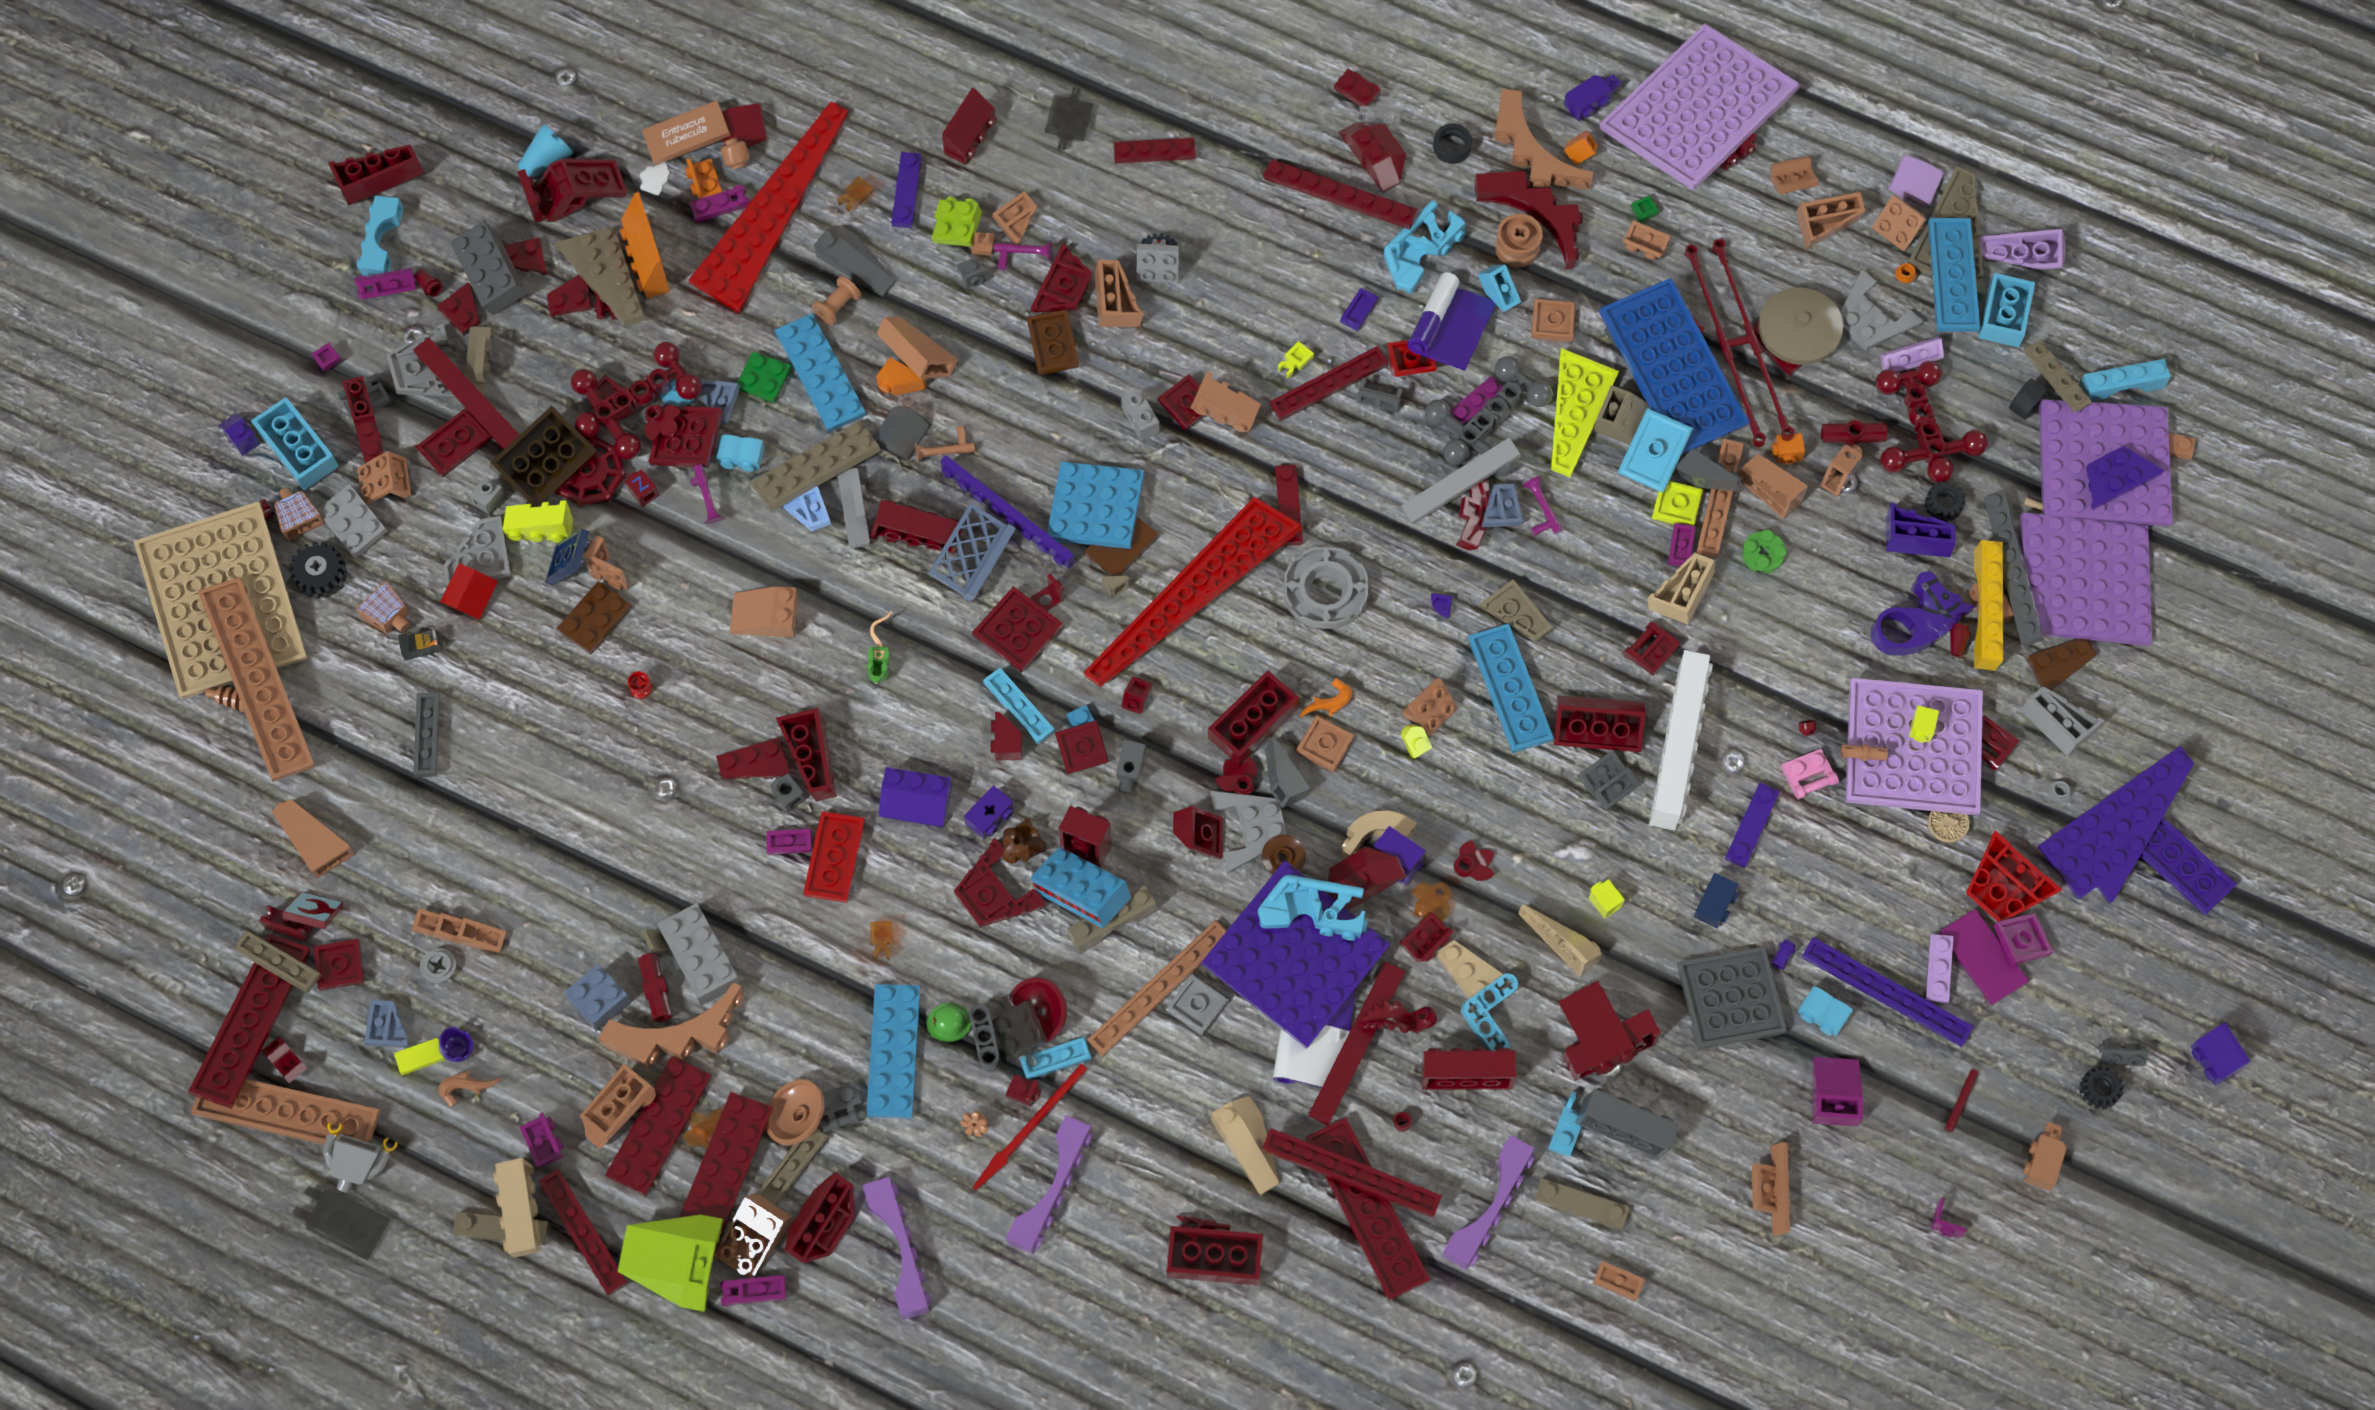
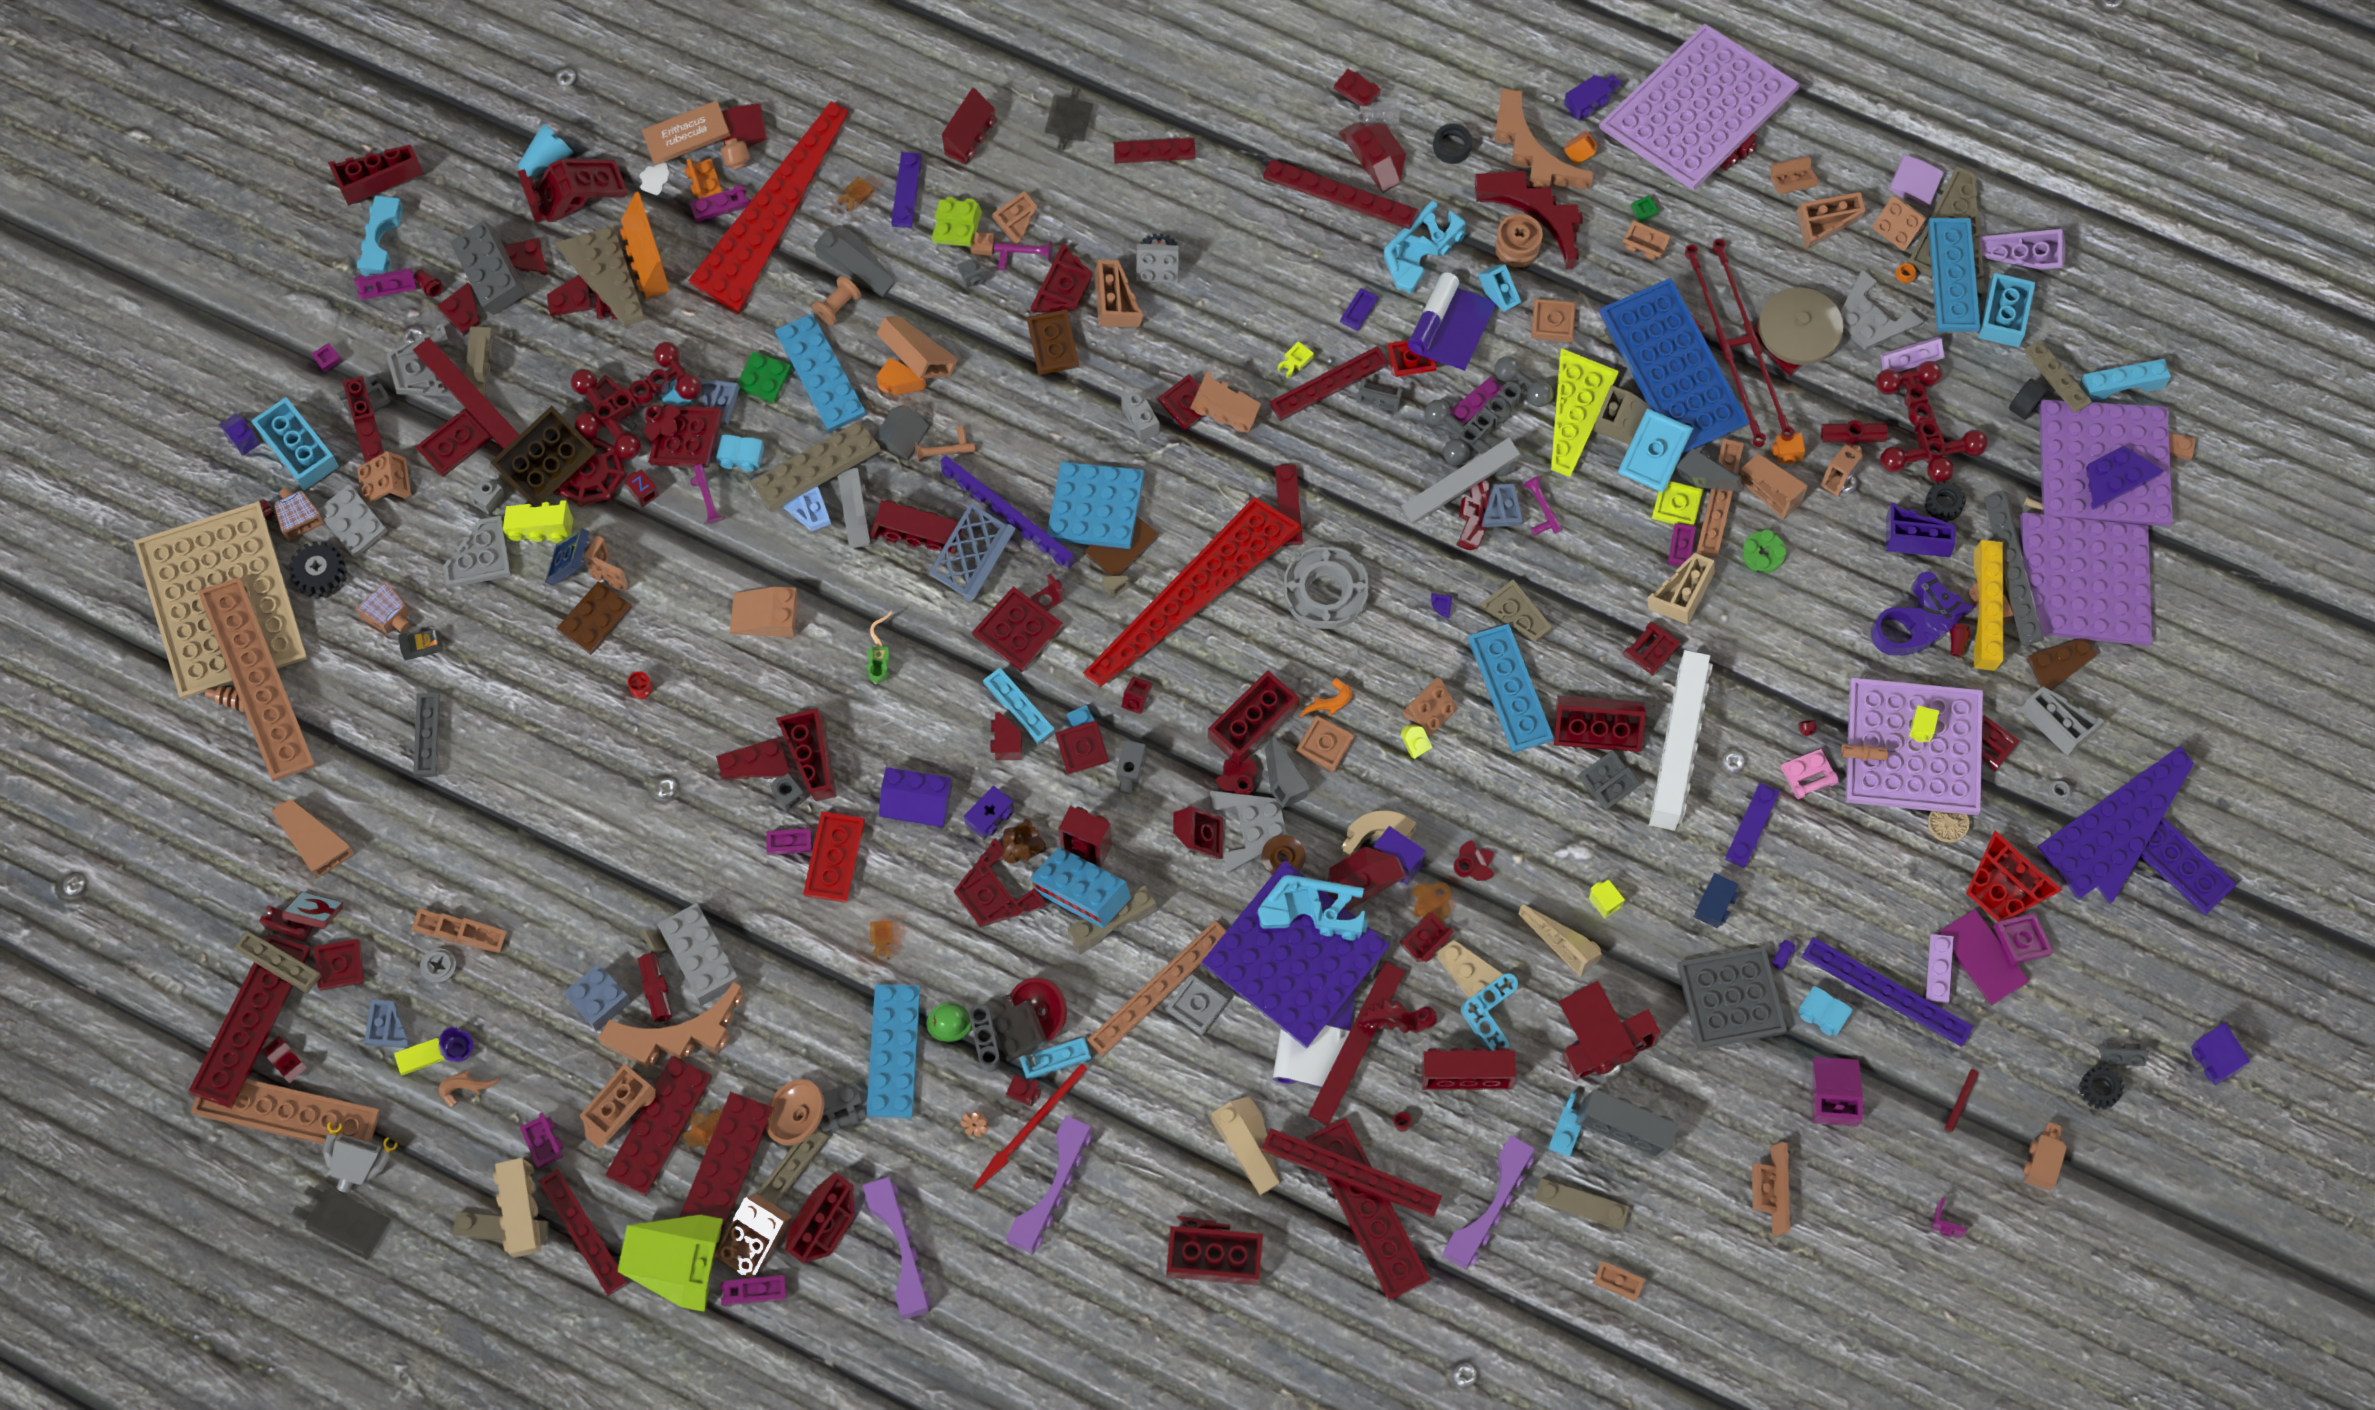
red slope [440,563,498,620] -> none

